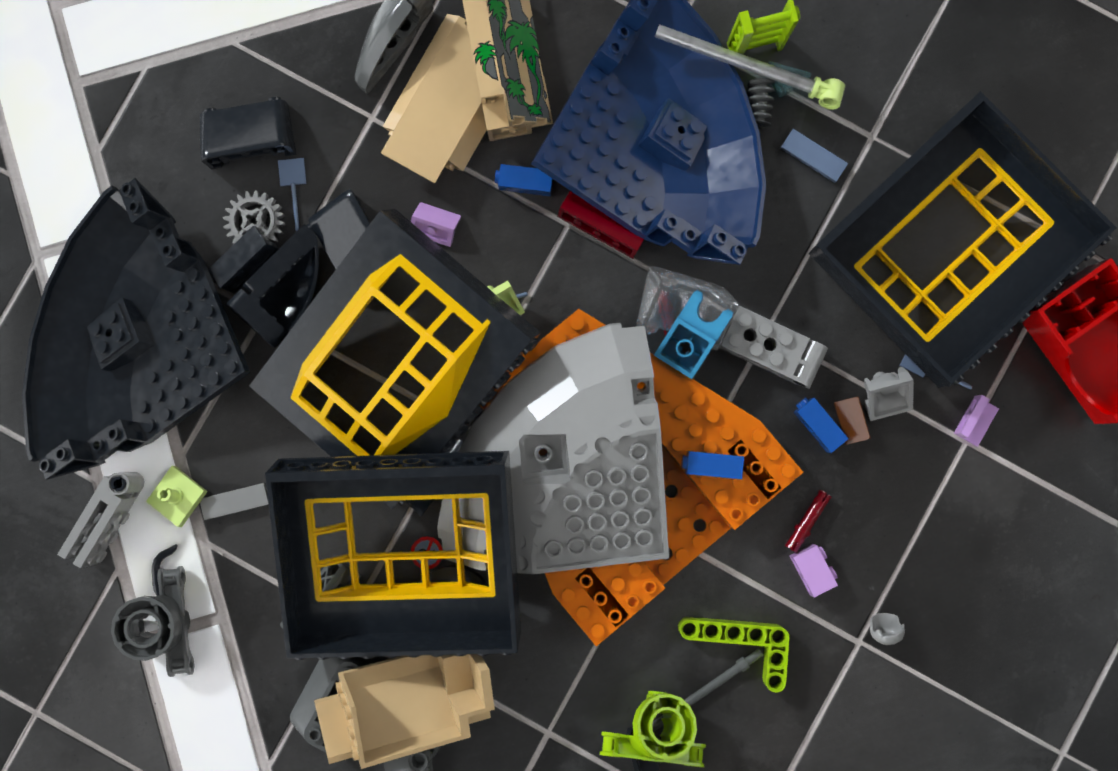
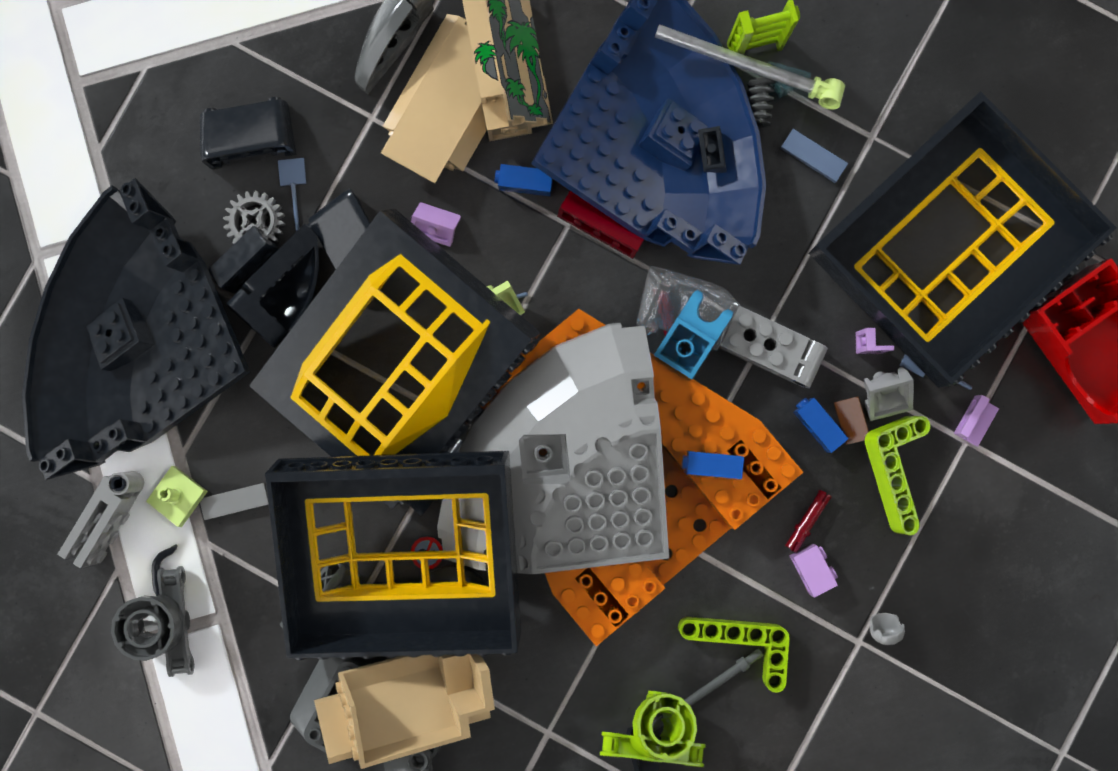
none -> black slope [698,126,727,173]
none -> lavender panel [856,328,894,354]
none -> lime beam [865,416,931,535]

